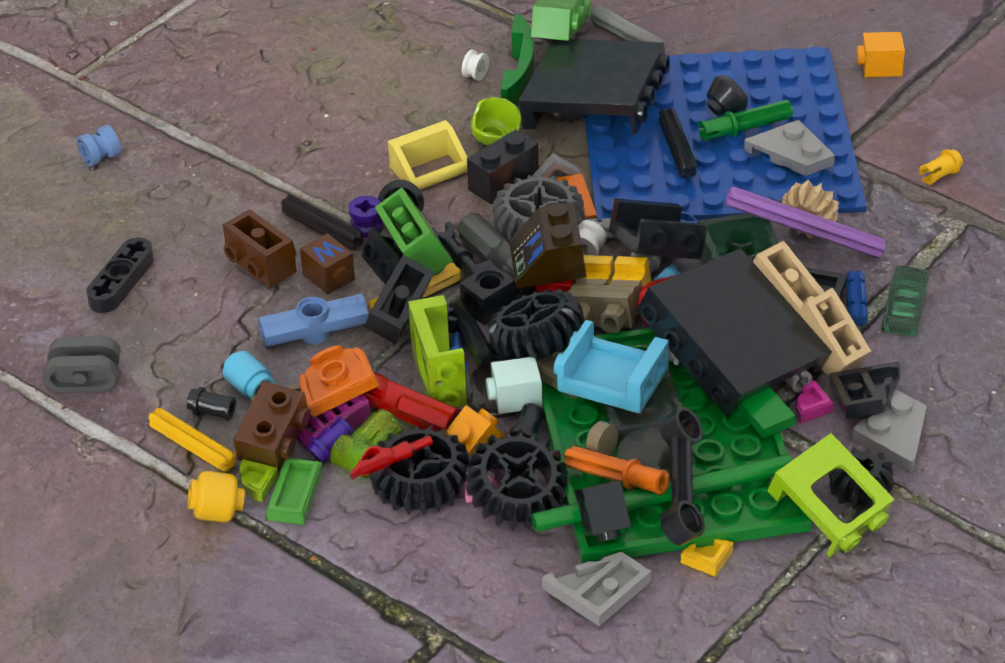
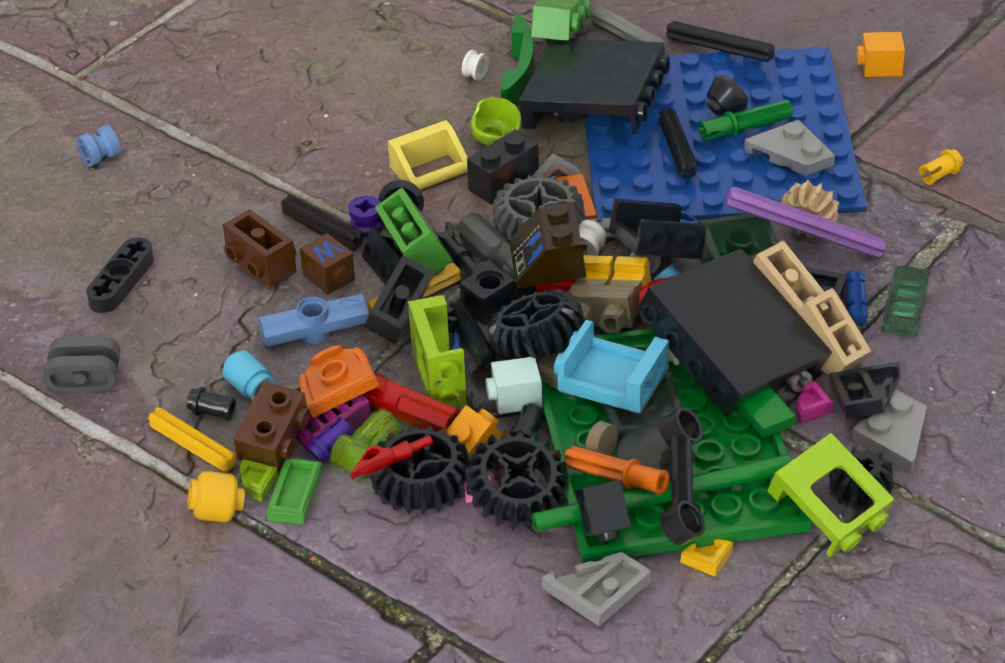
none -> black axle [666,21,775,62]

